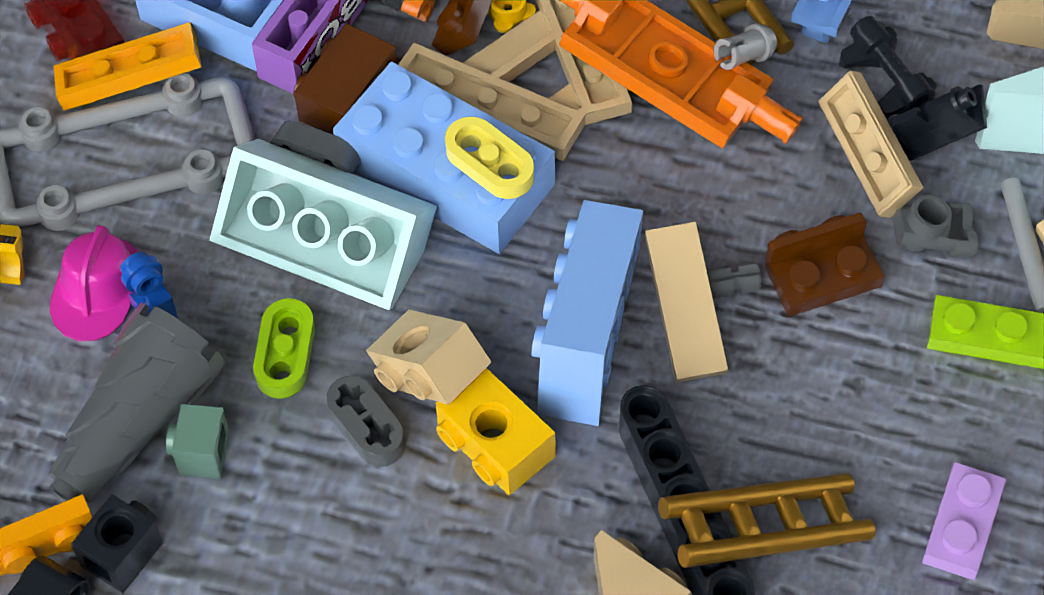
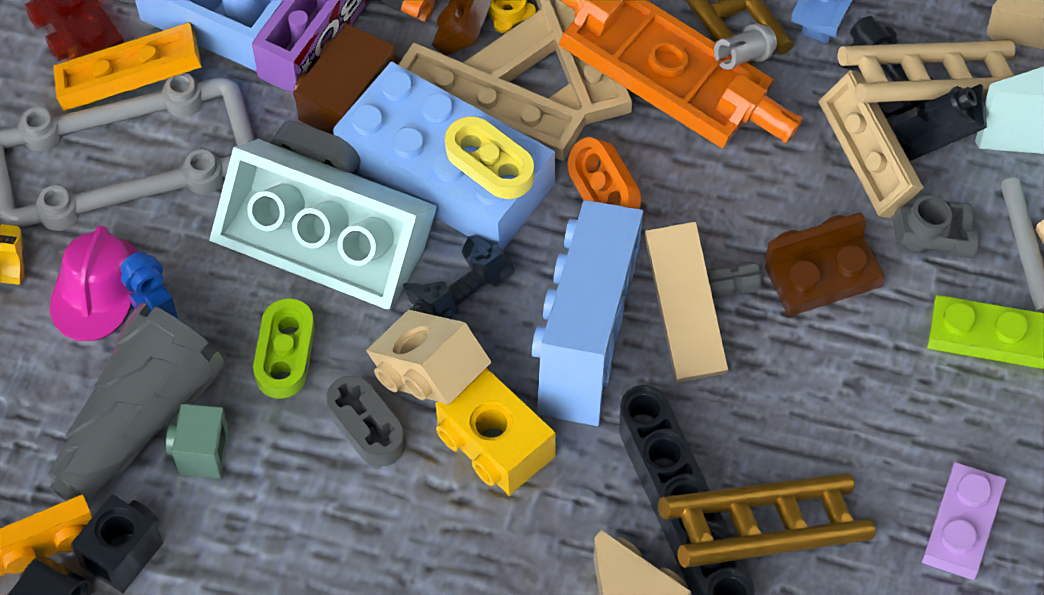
none -> black piece [403,236,515,319]
none -> orange plate [567,137,641,209]
none -> tan bar [838,40,1015,103]

